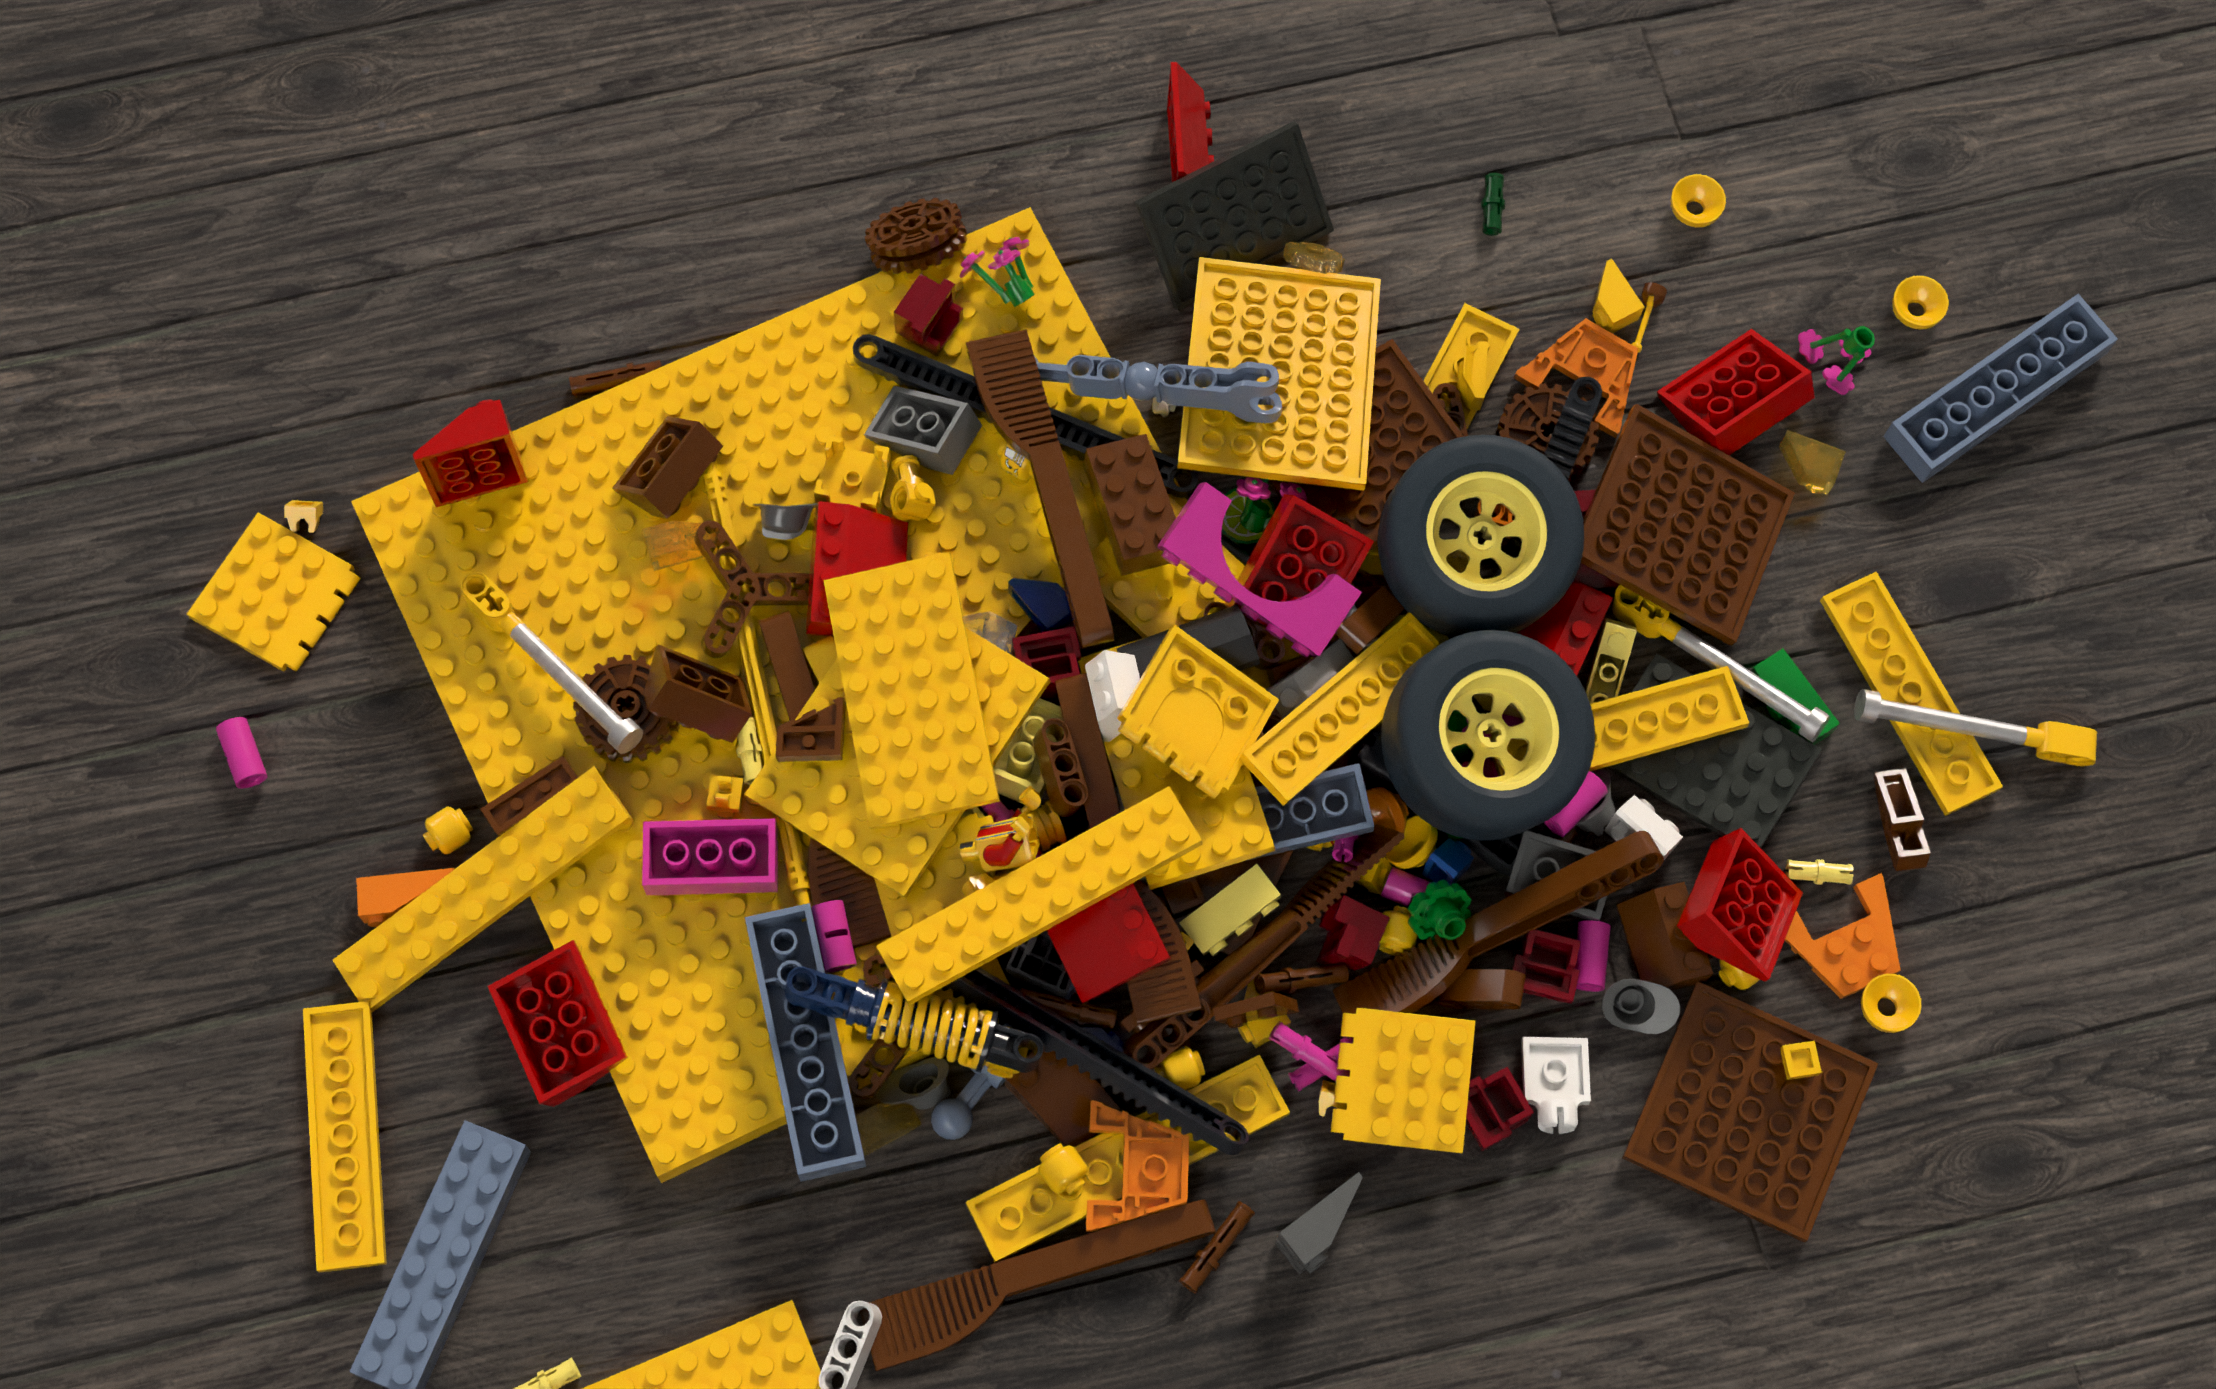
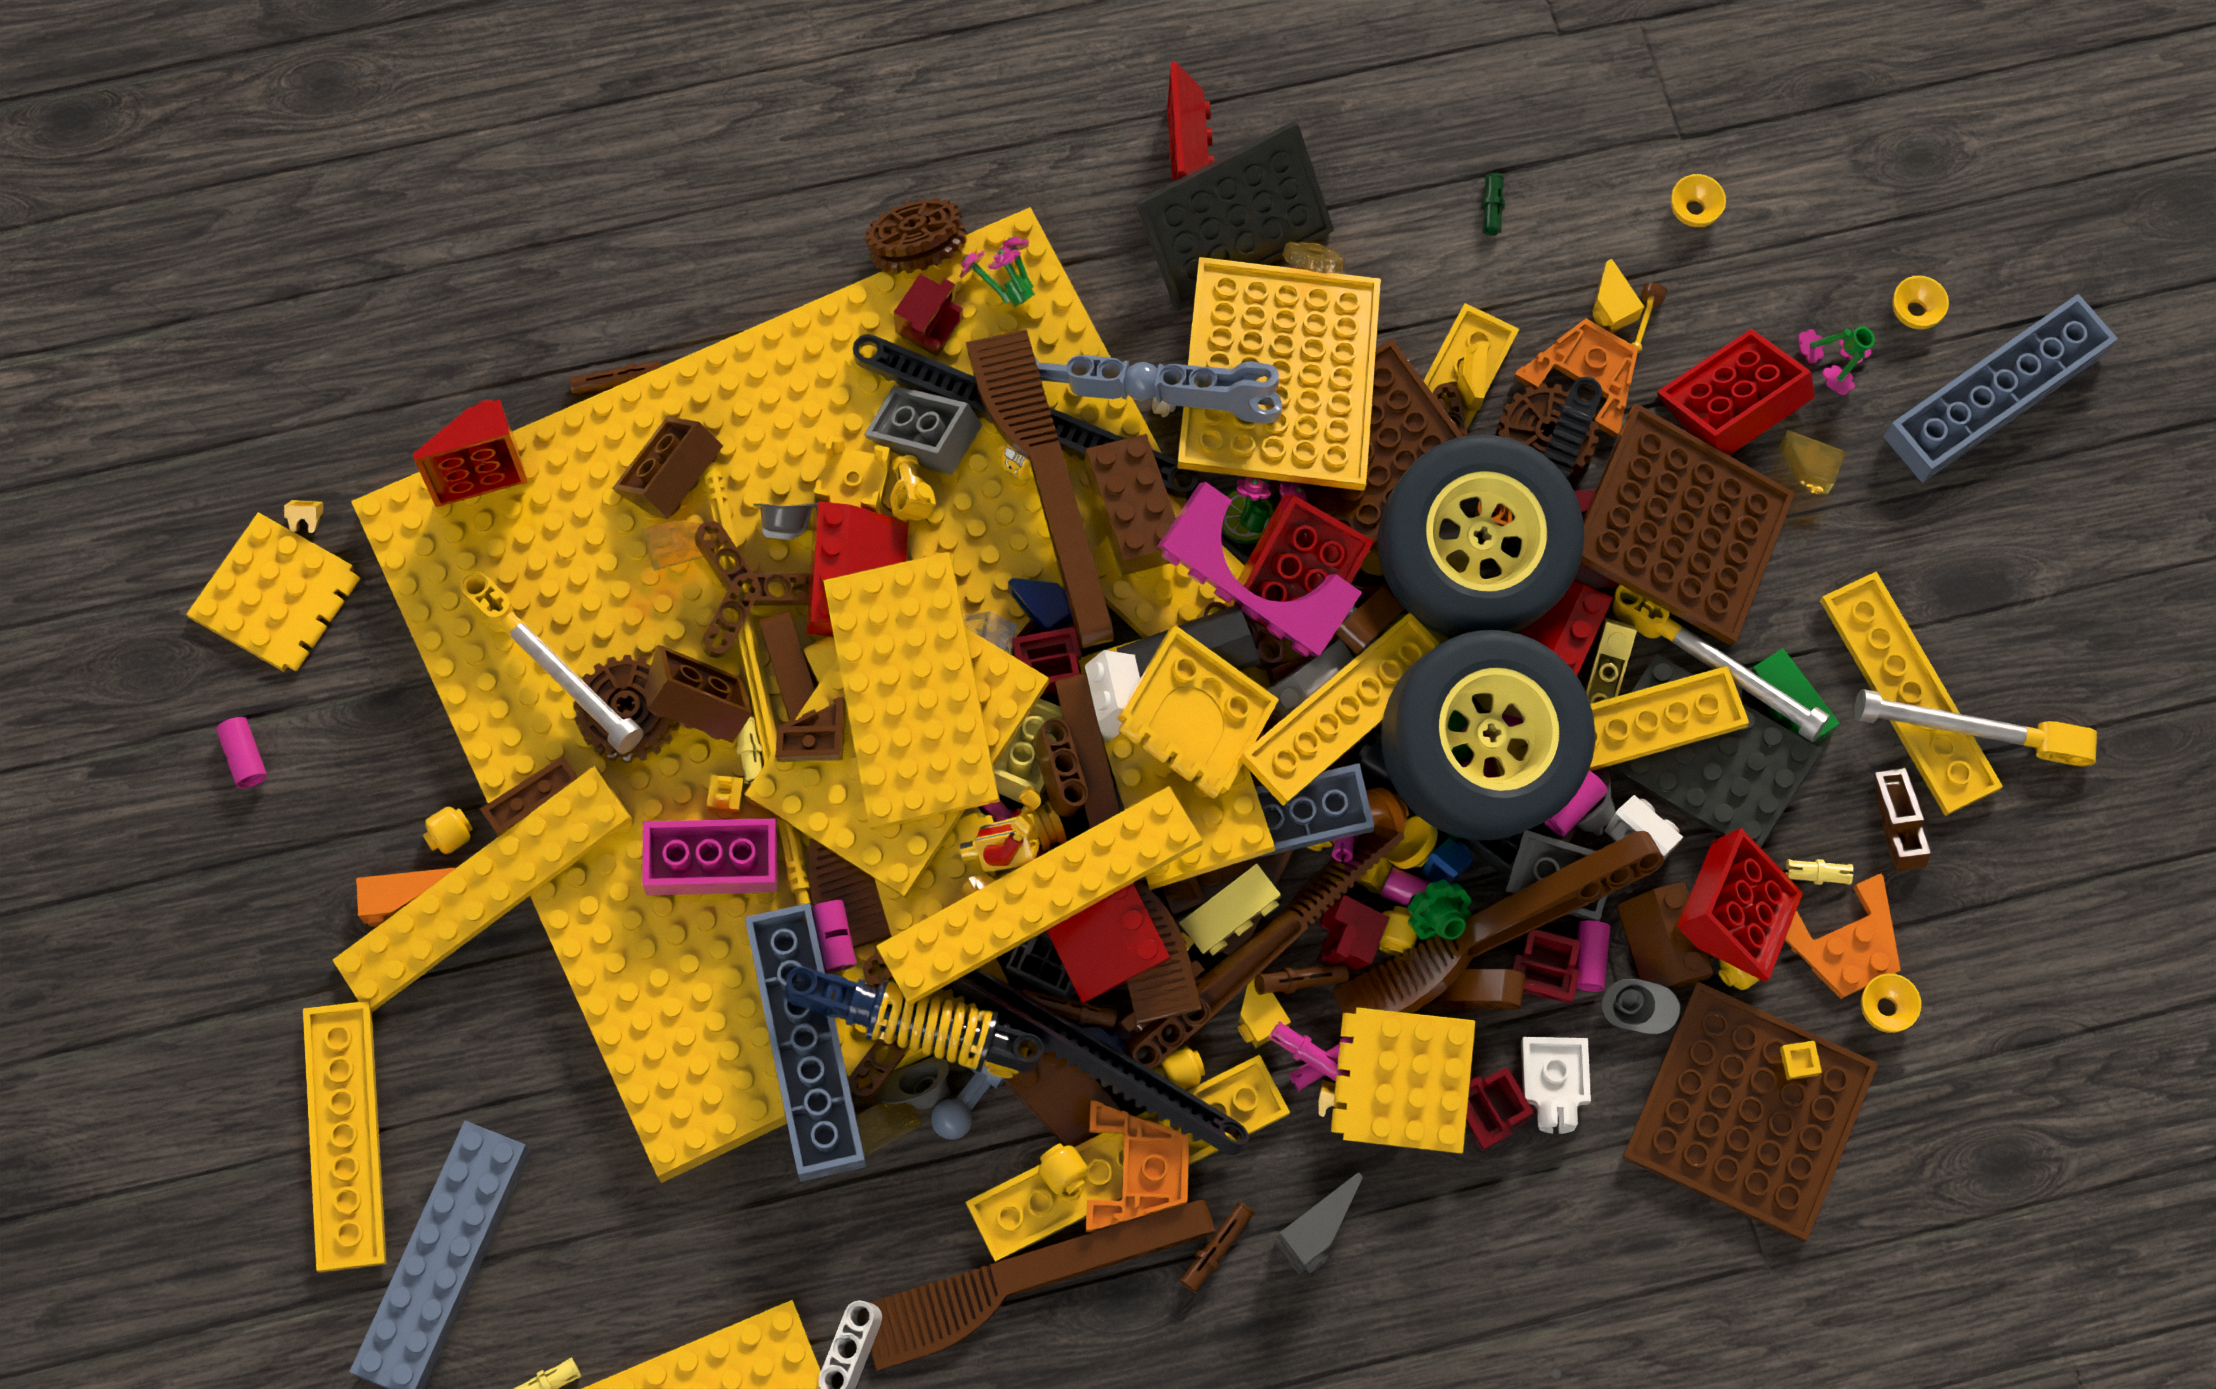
red slope [487,940,628,1107] -> none
reddish brown wing [1213,992,1299,1028] -> none

